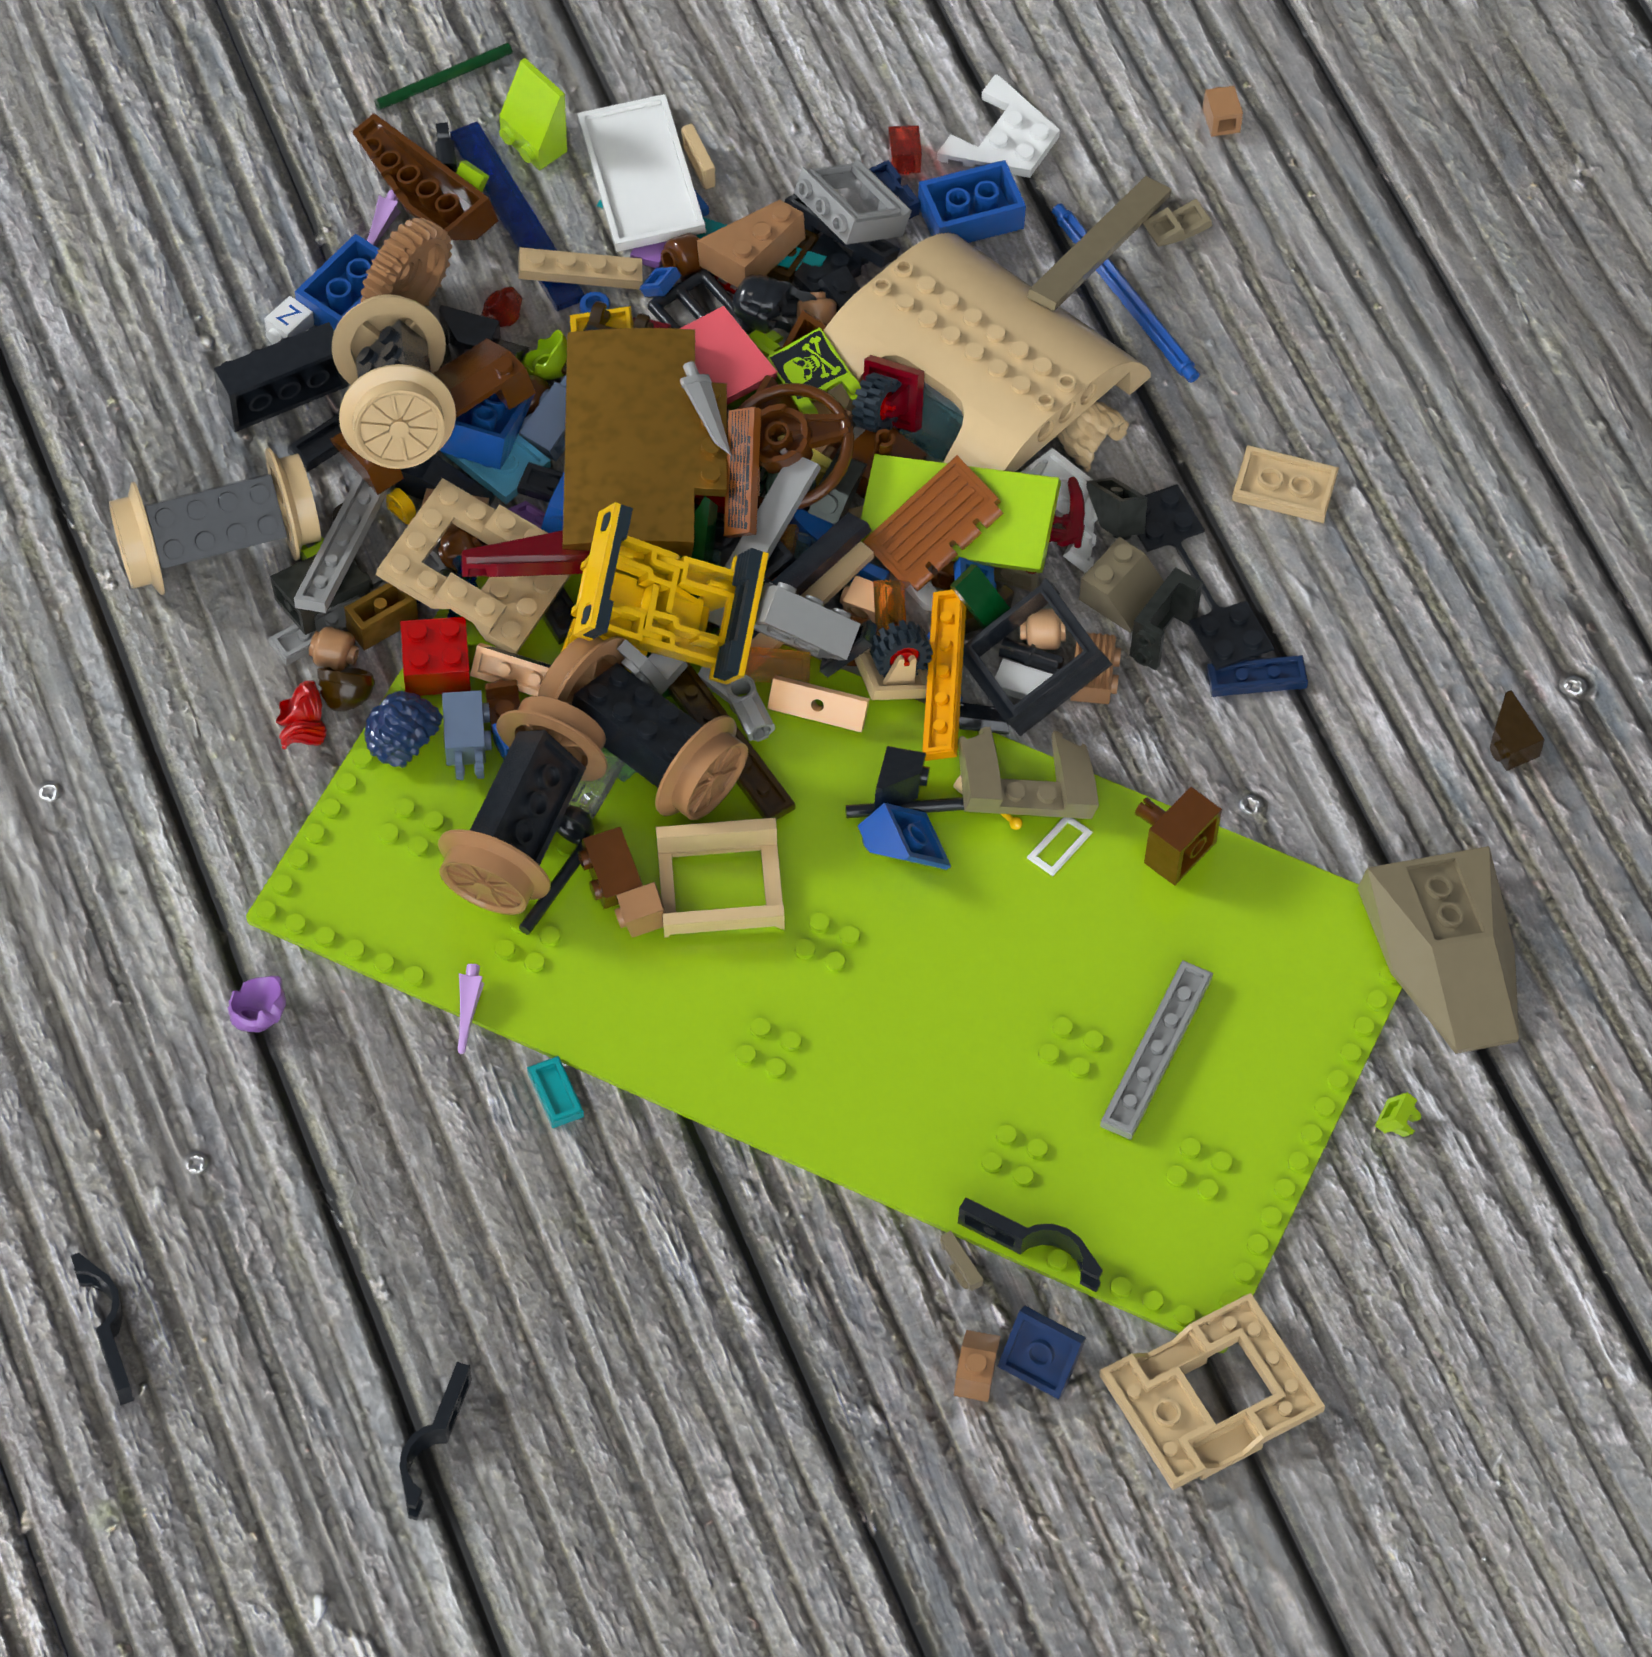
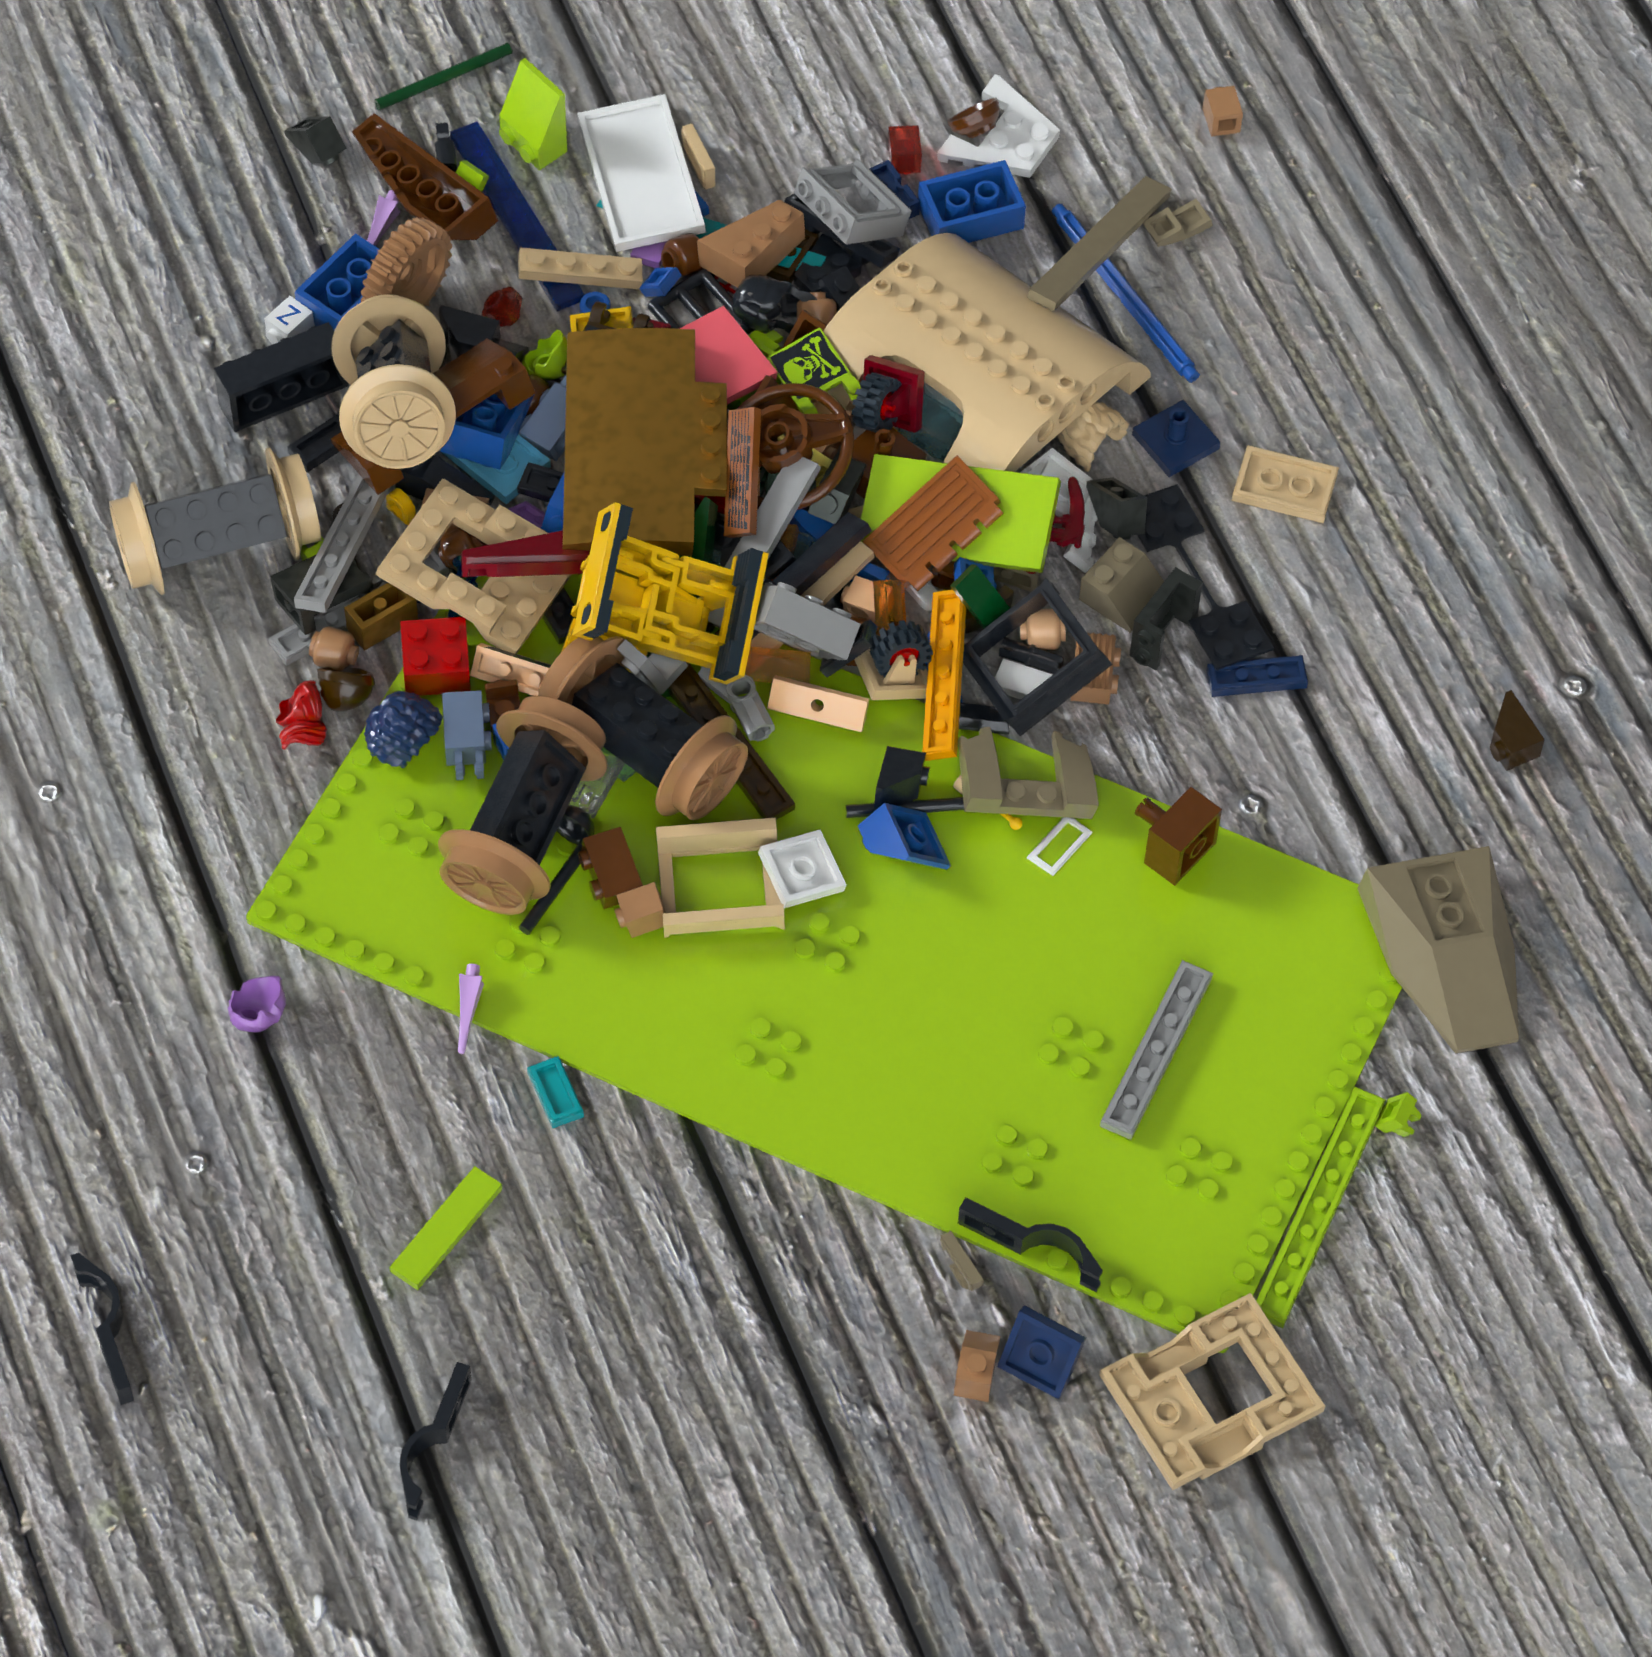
light grey bar [680,361,731,455] -> none
none -> pearl dark grey slope [284,116,347,166]
none -> lime tile [390,1166,502,1290]
none -> white tile [758,830,847,908]
none -> reddish brown piece [947,97,1001,138]
none -> dark blue tile [1132,400,1220,477]
none -> lime tile [1256,1086,1386,1329]

